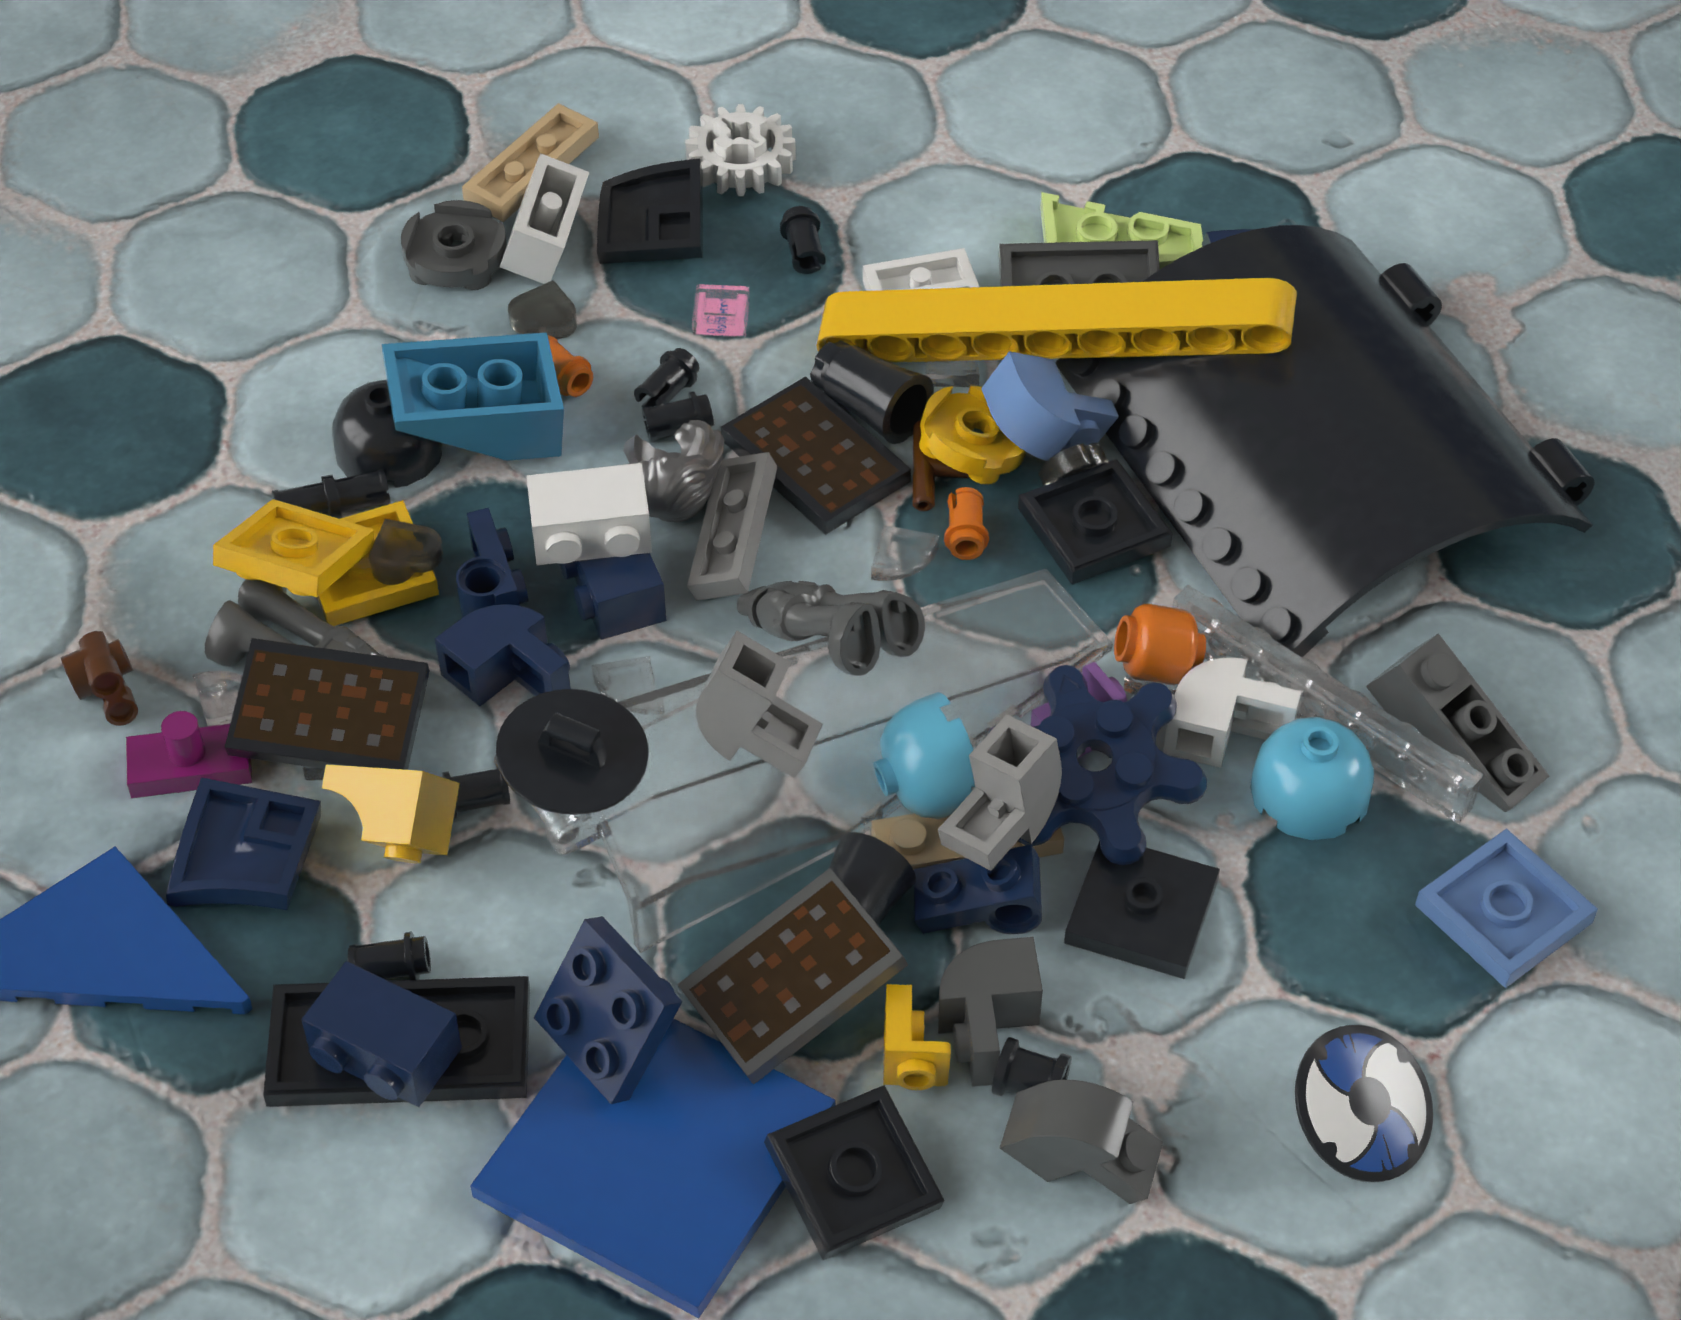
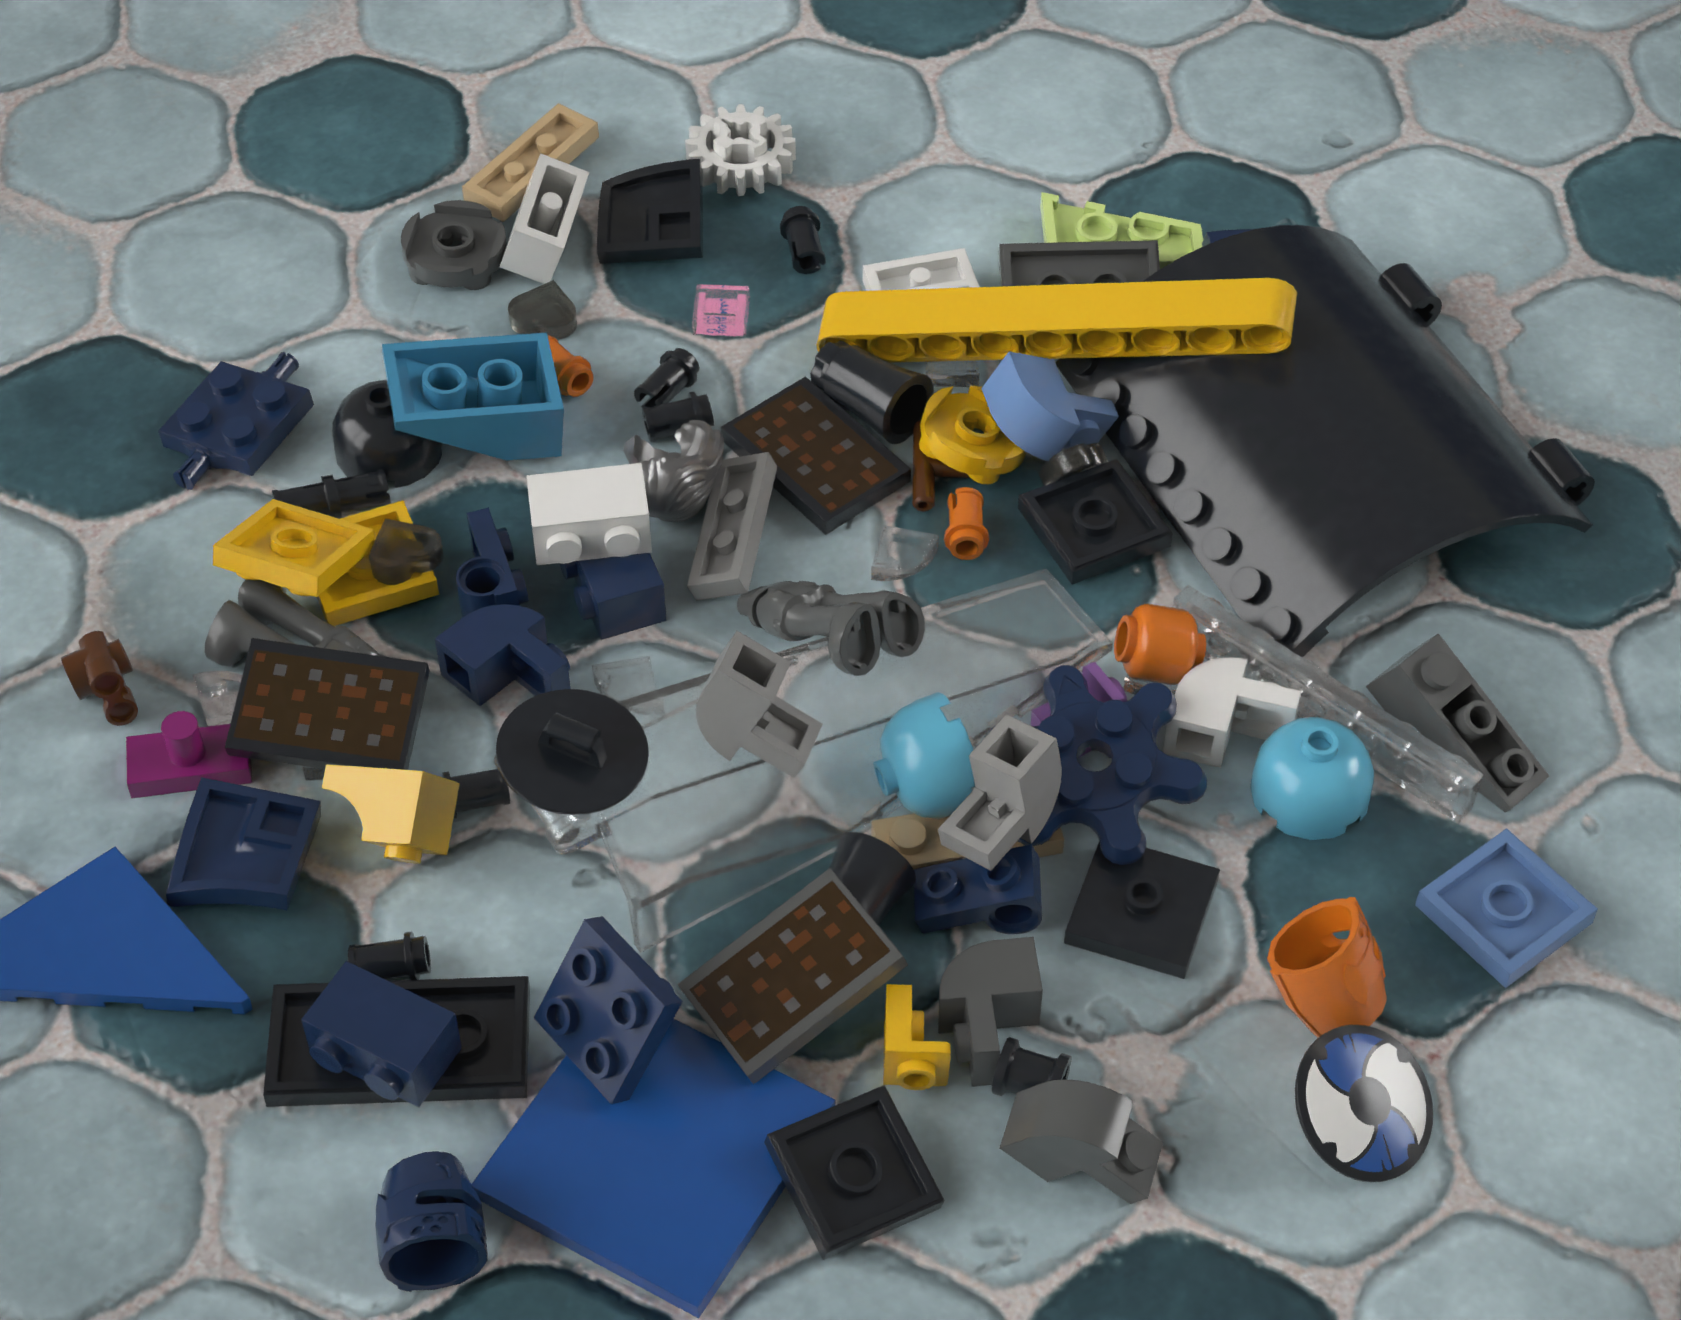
none -> dark blue plate [158,352,314,490]
none -> dark blue helmet [375,1151,488,1292]
none -> orange helmet [1267,897,1387,1038]

